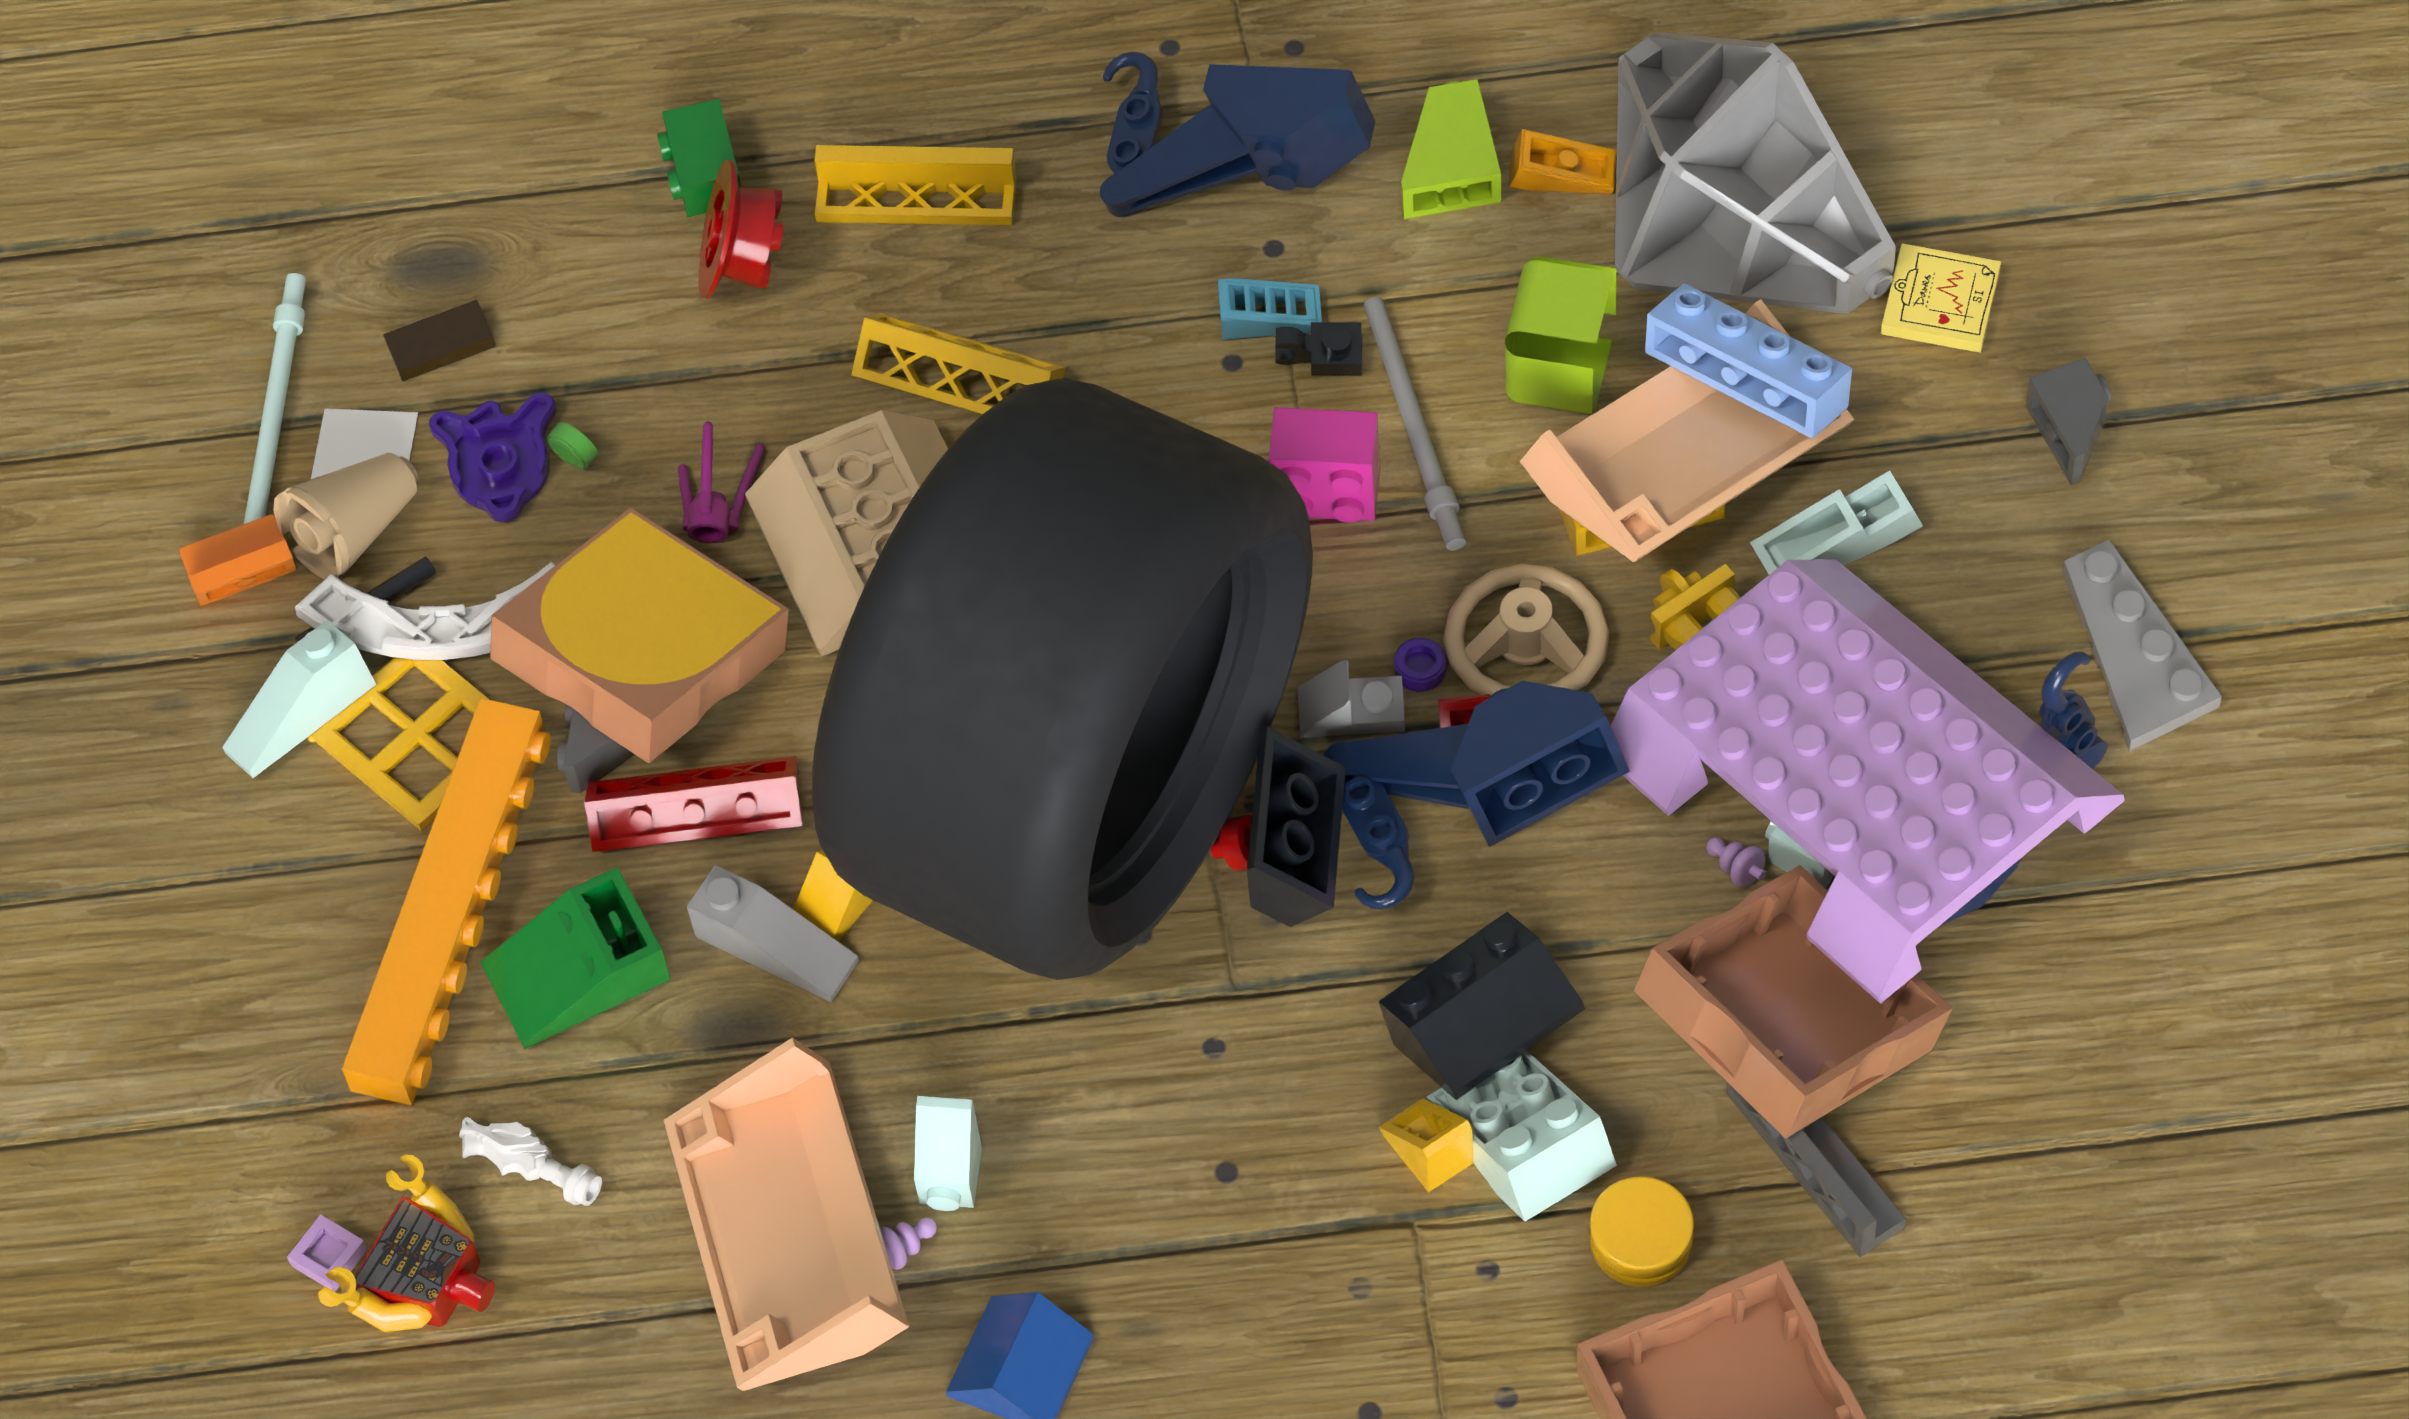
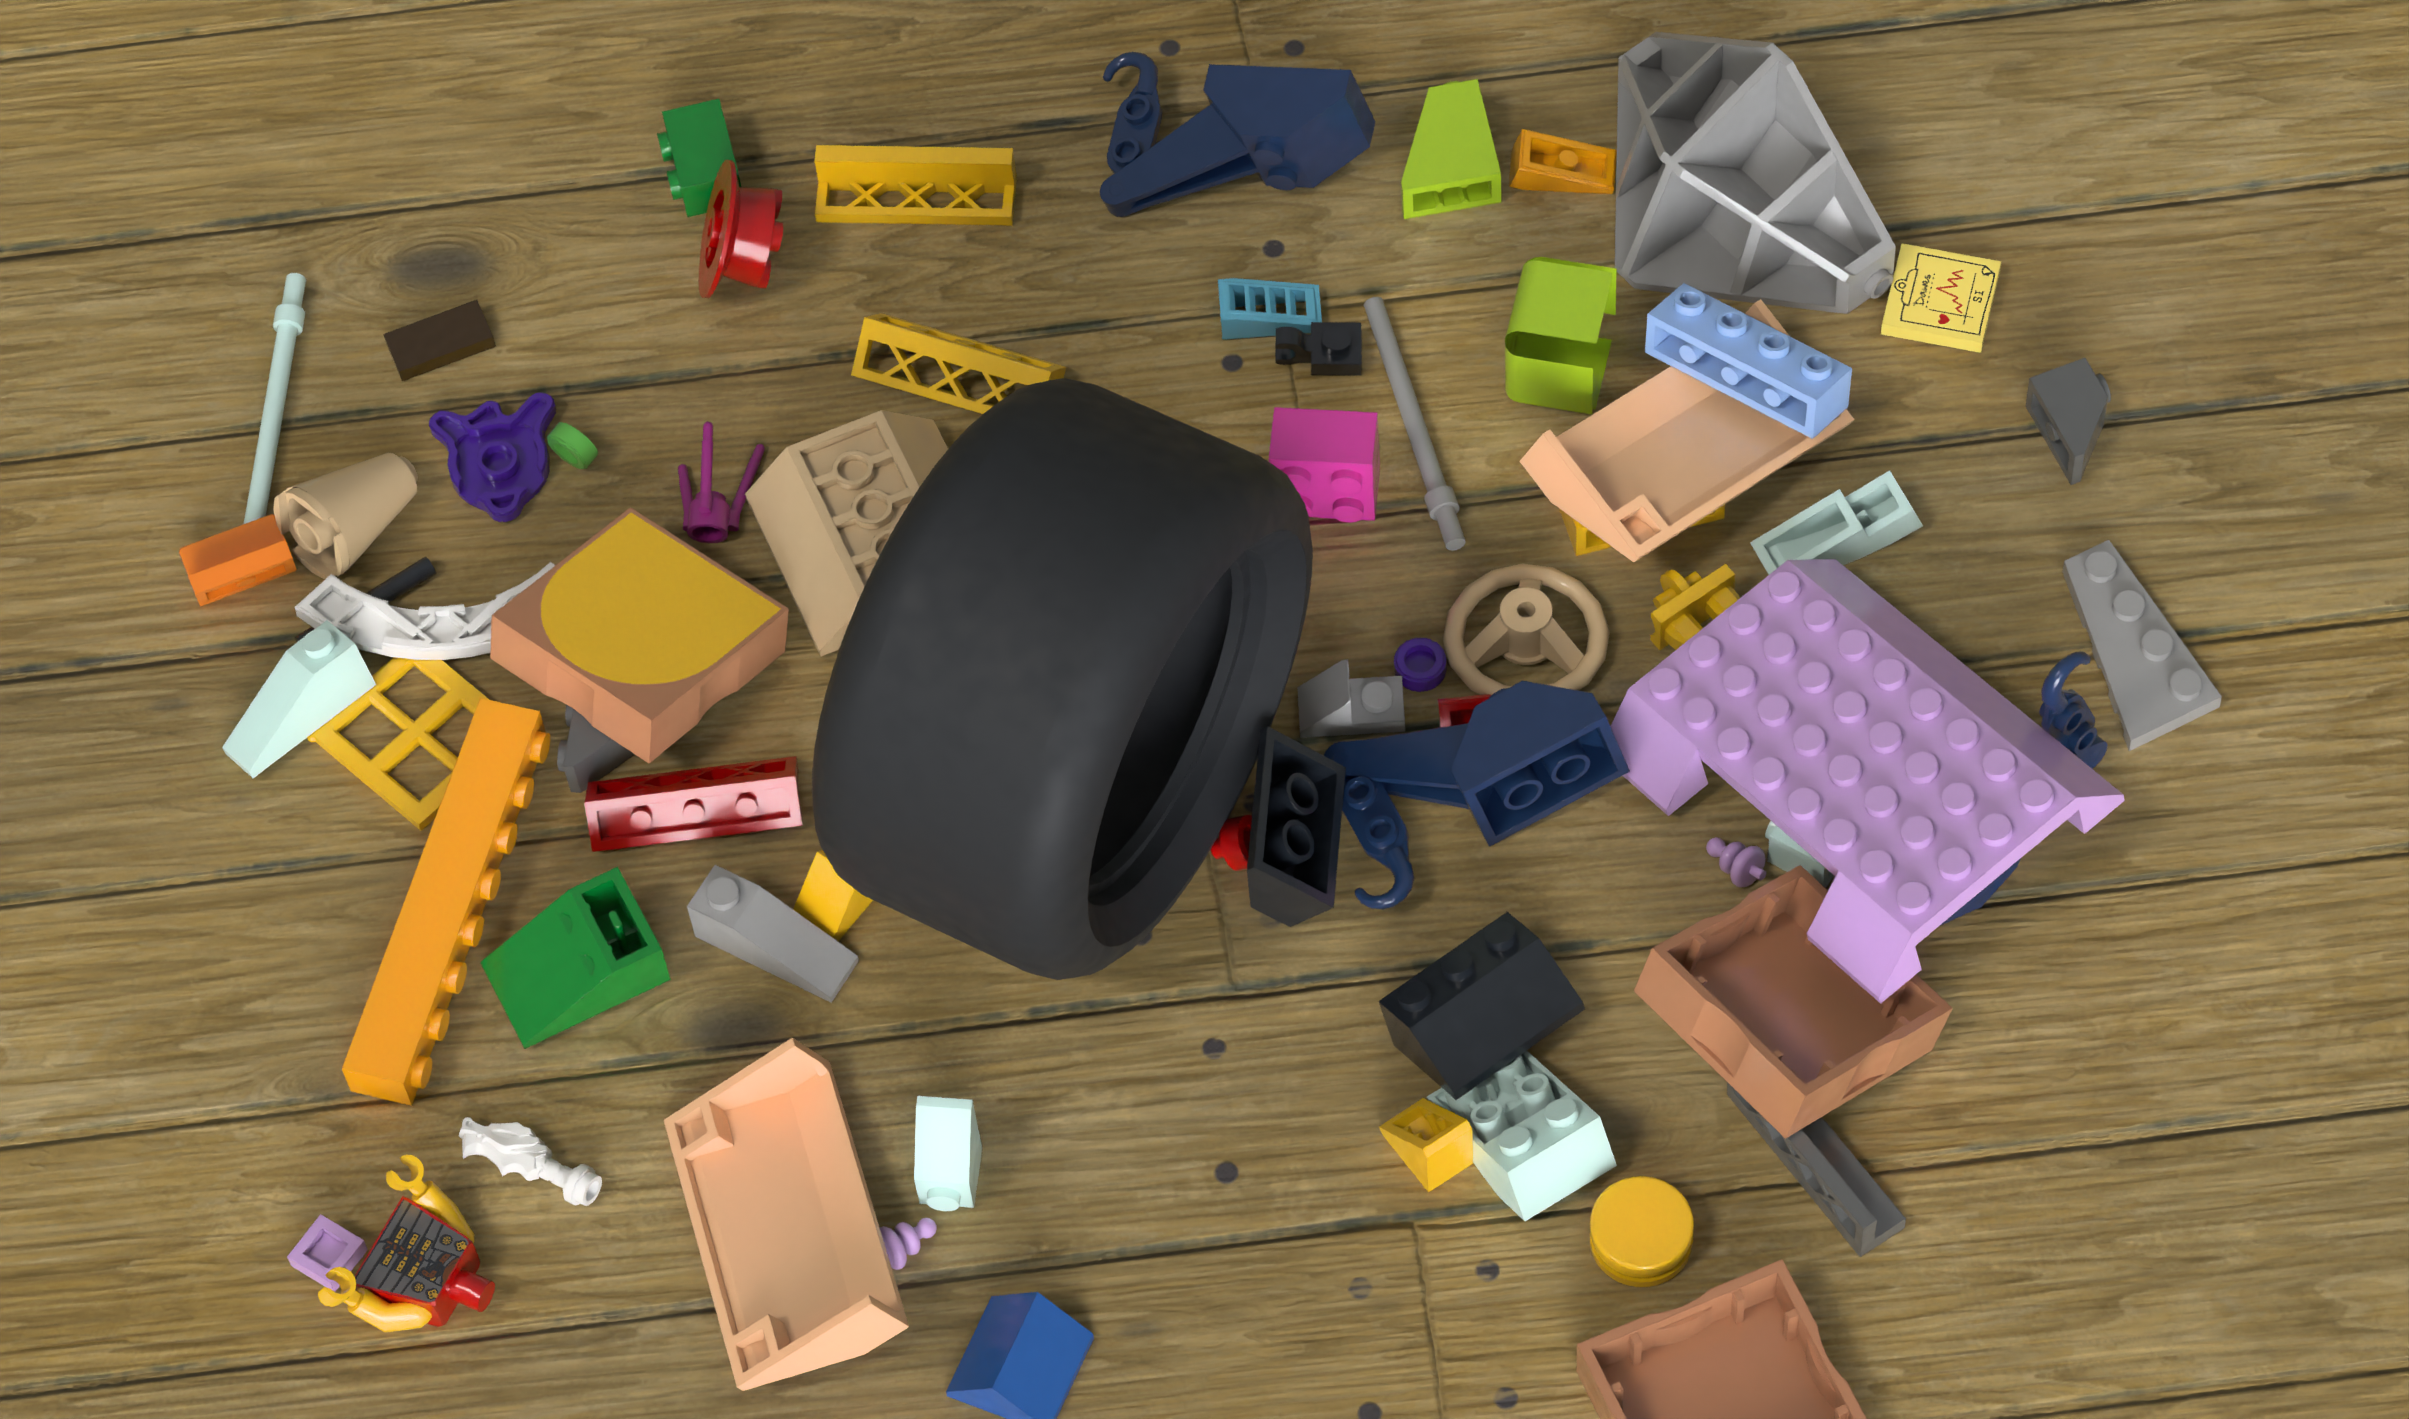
white sticker [311,408,418,479] -> none

